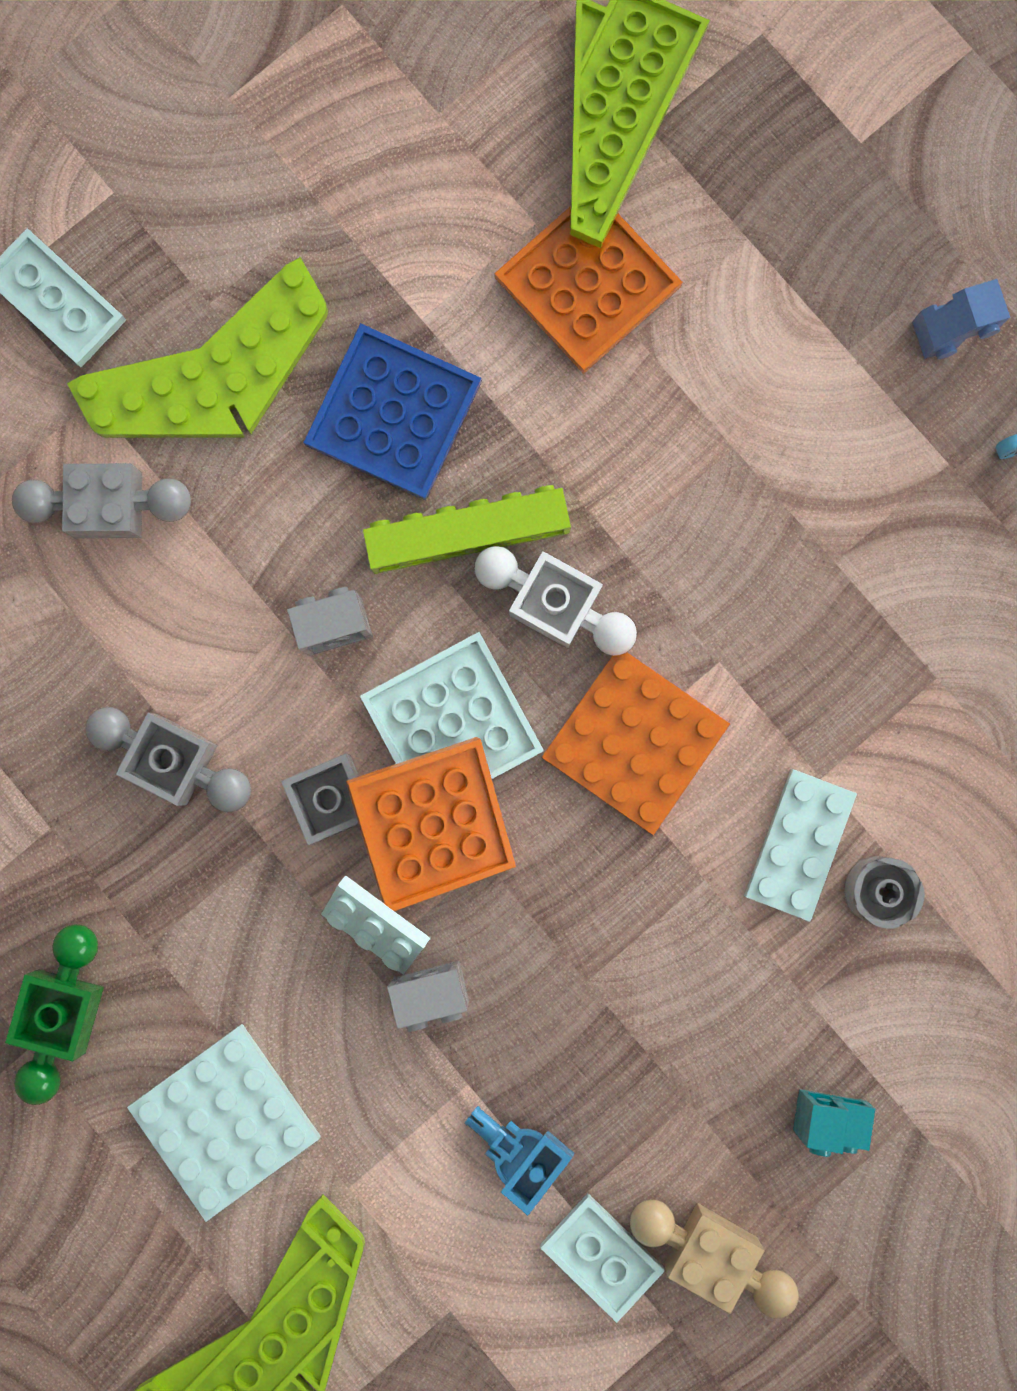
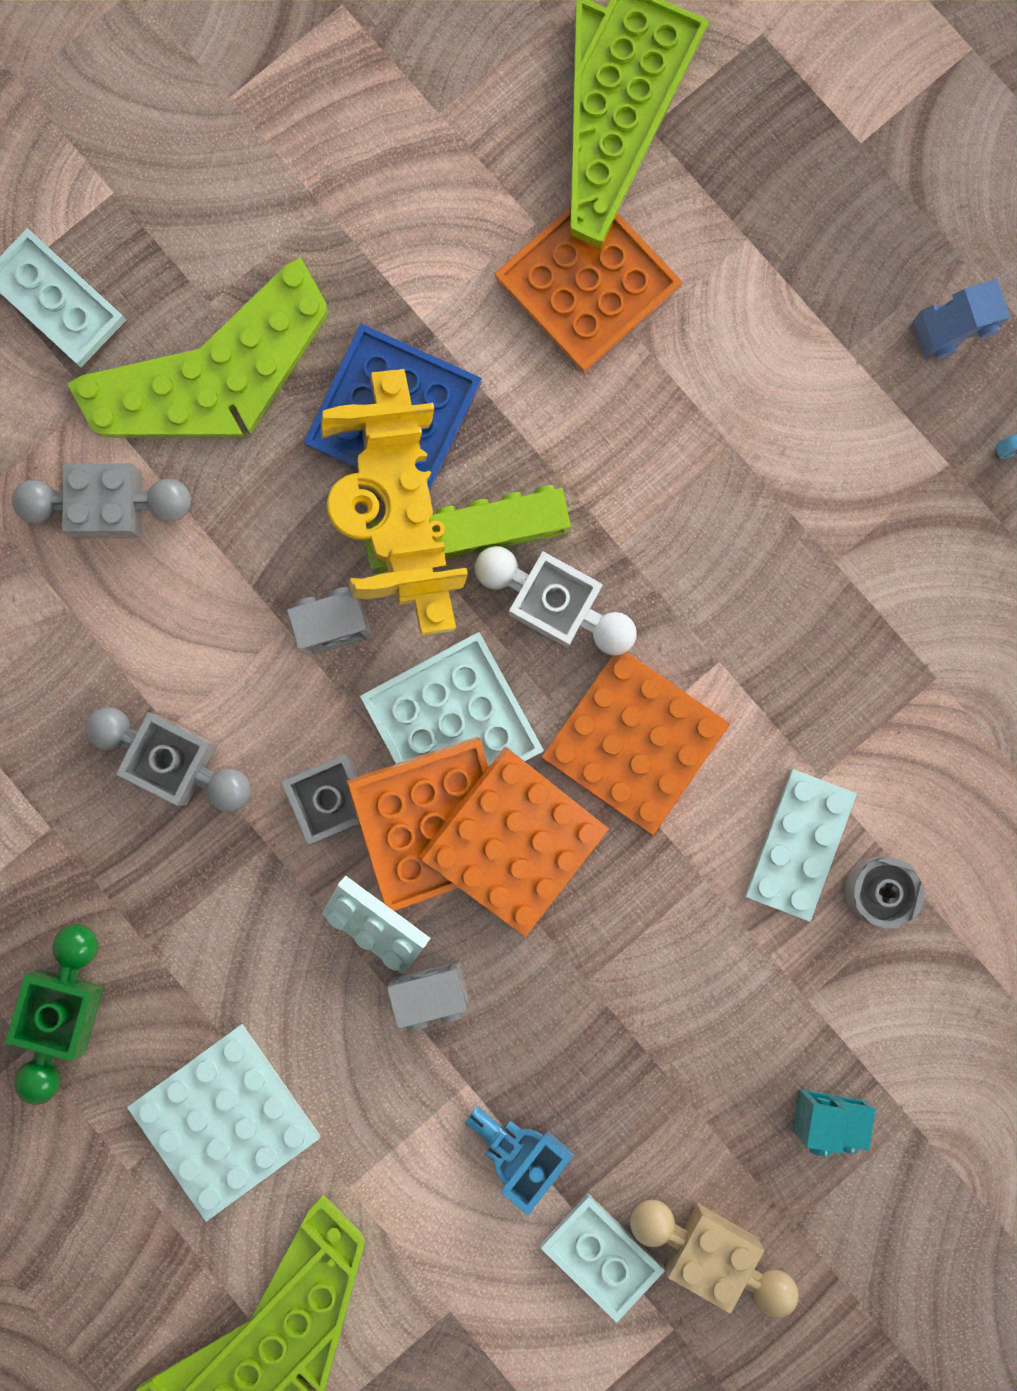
none -> yellow piece [321,369,468,636]
none -> orange plate [419,746,609,937]

